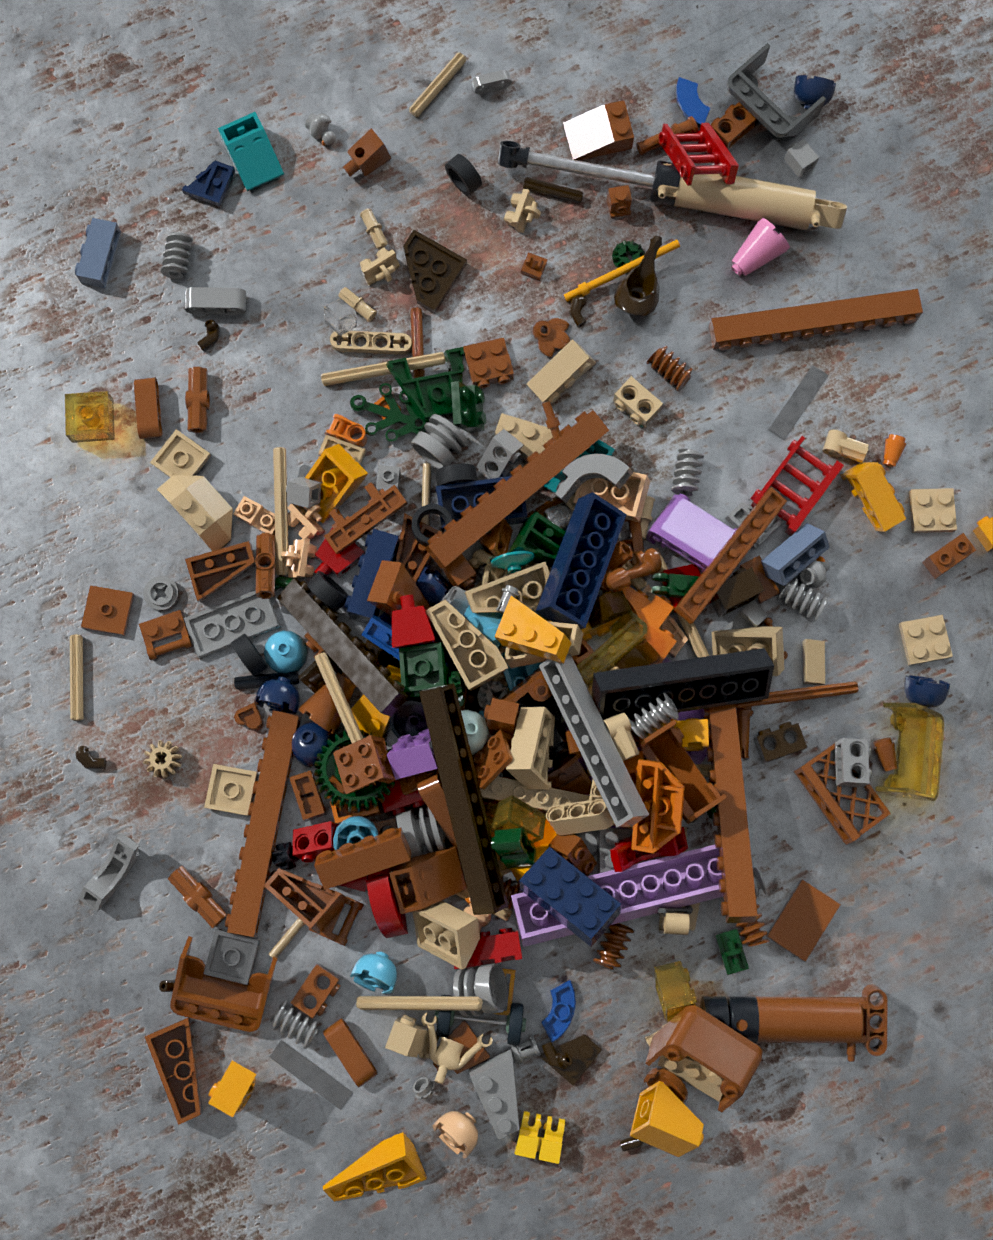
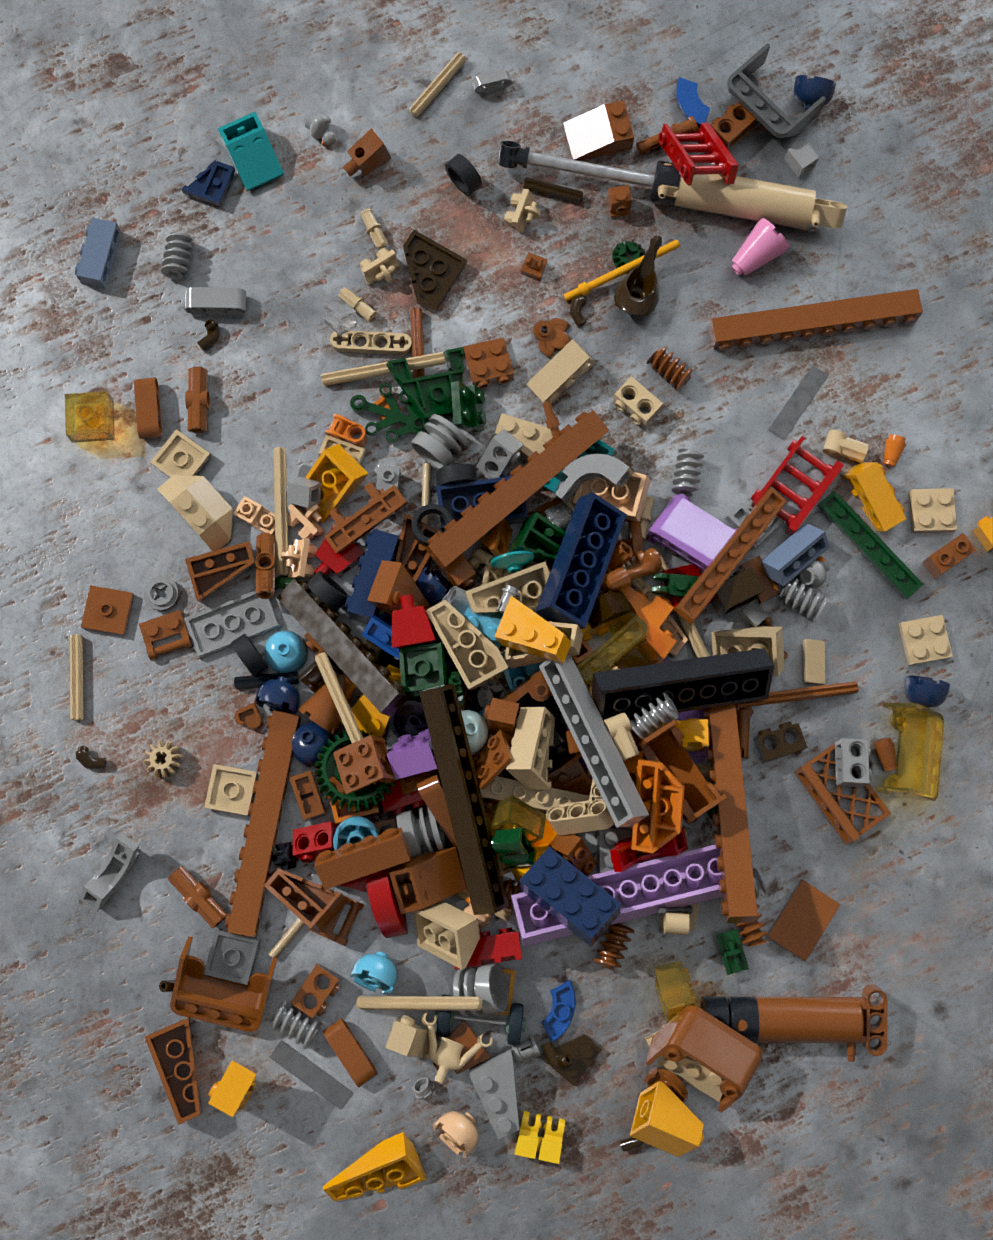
none -> dark green plate [817,490,924,600]

